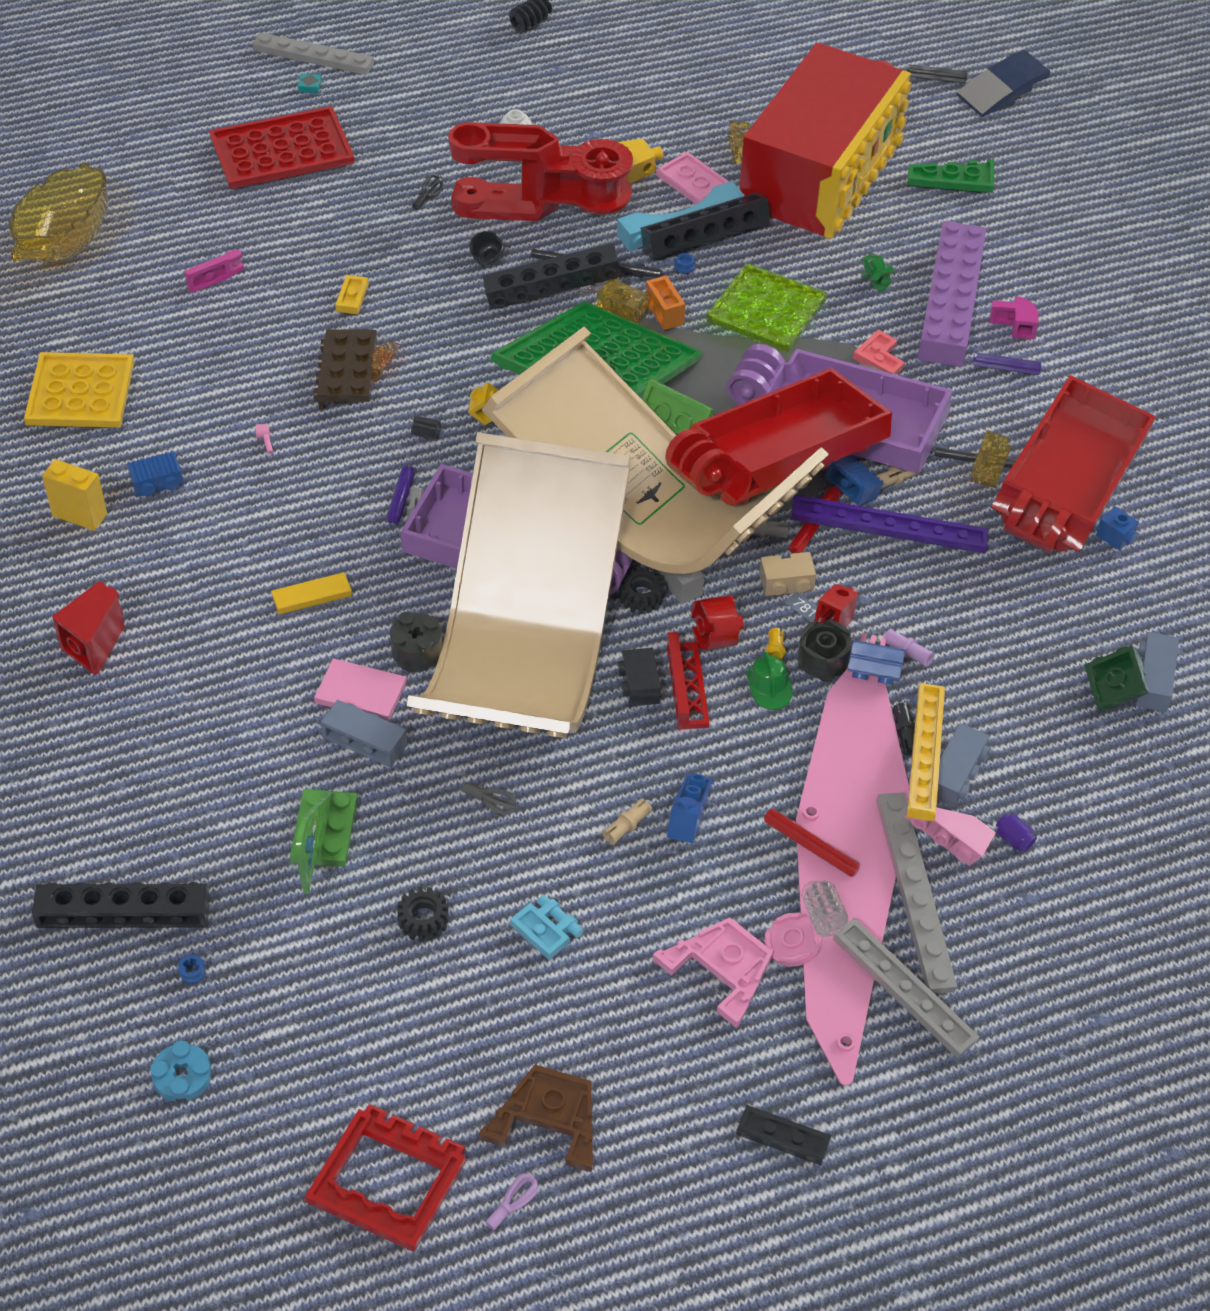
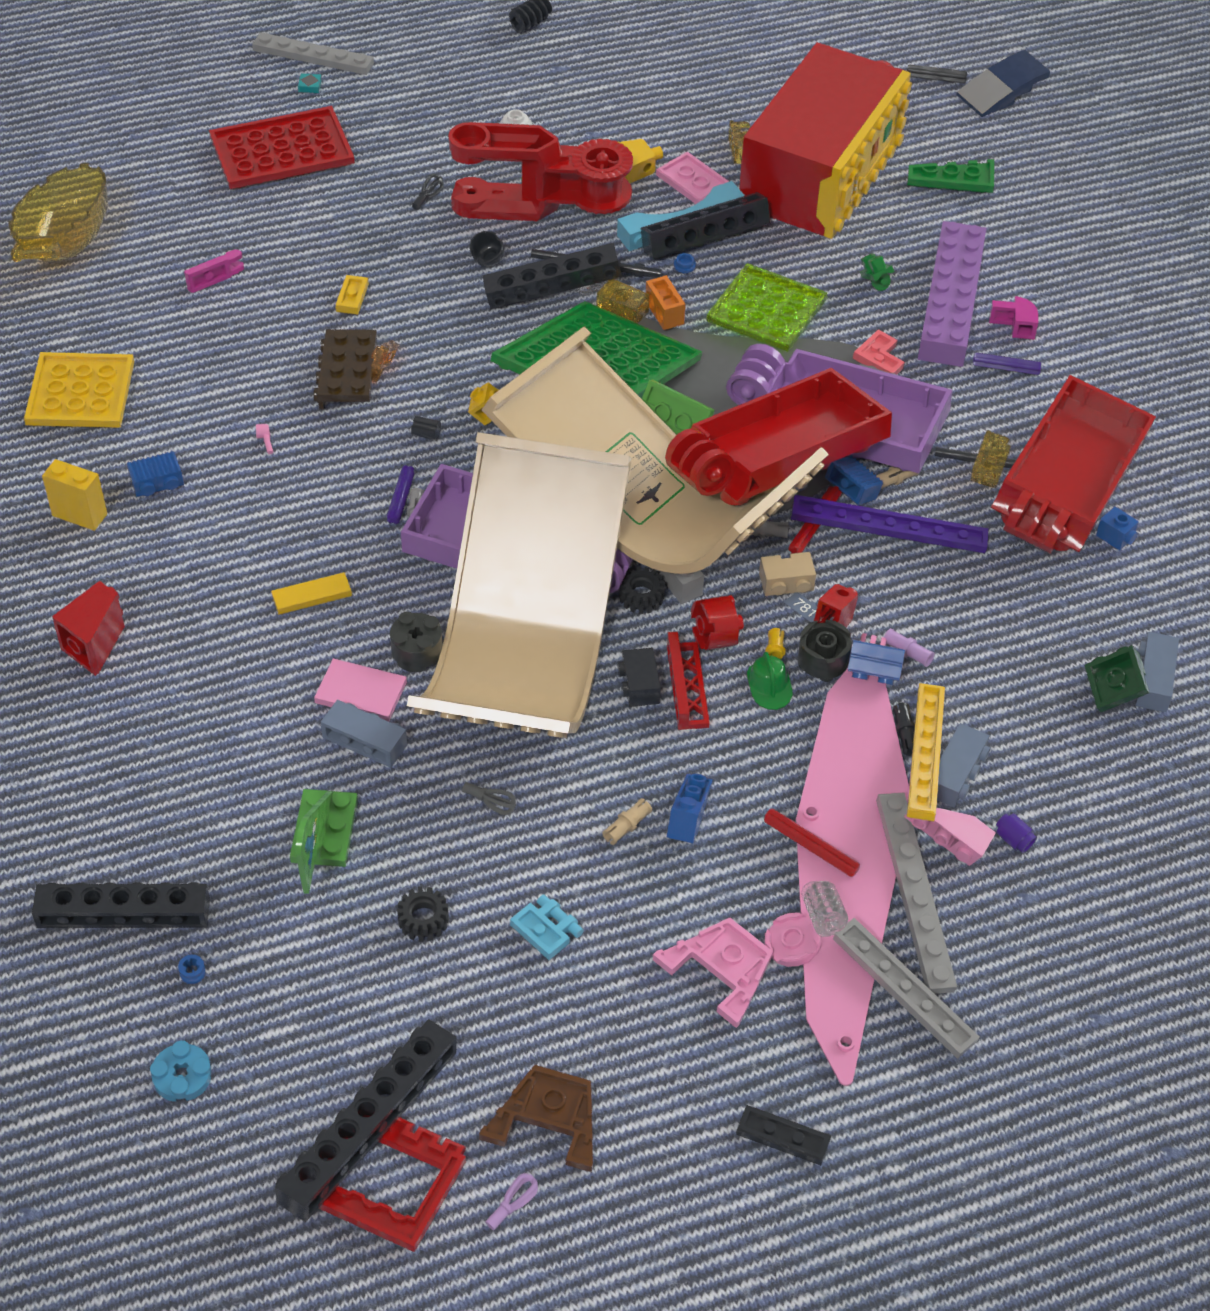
none -> black brick [275,1019,457,1223]

